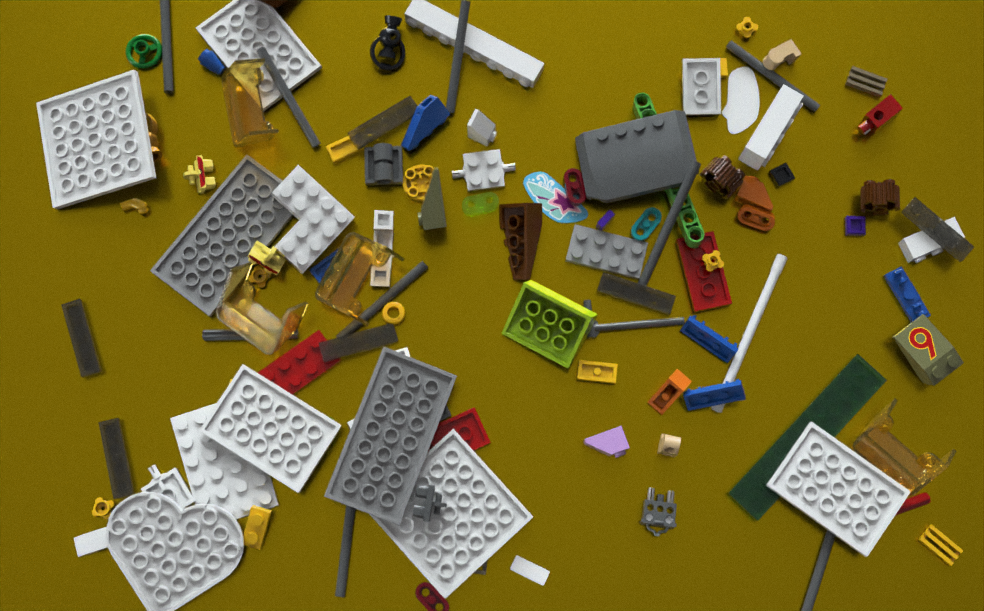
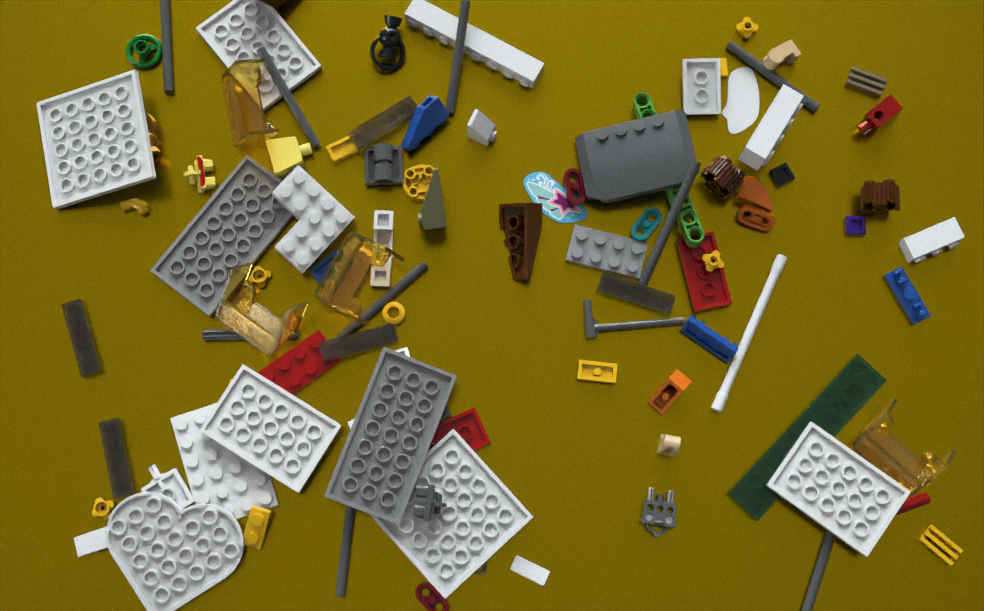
blue cone [198,49,226,76] -> none
light yellow hips [247,241,286,275] -> none
white plate [452,149,516,192] -> none
clear neon green plate [462,192,499,216] -> none
lime slope [501,280,598,369] -> none
lavender slope [583,426,630,458] -> none
dark purple tile [596,210,615,231] -> none
blue plate [683,379,746,411] -> none
olive slope [893,314,964,386] -> none
clear smoke plate [901,197,974,262] -> none
none -> light yellow torso [265,136,313,178]

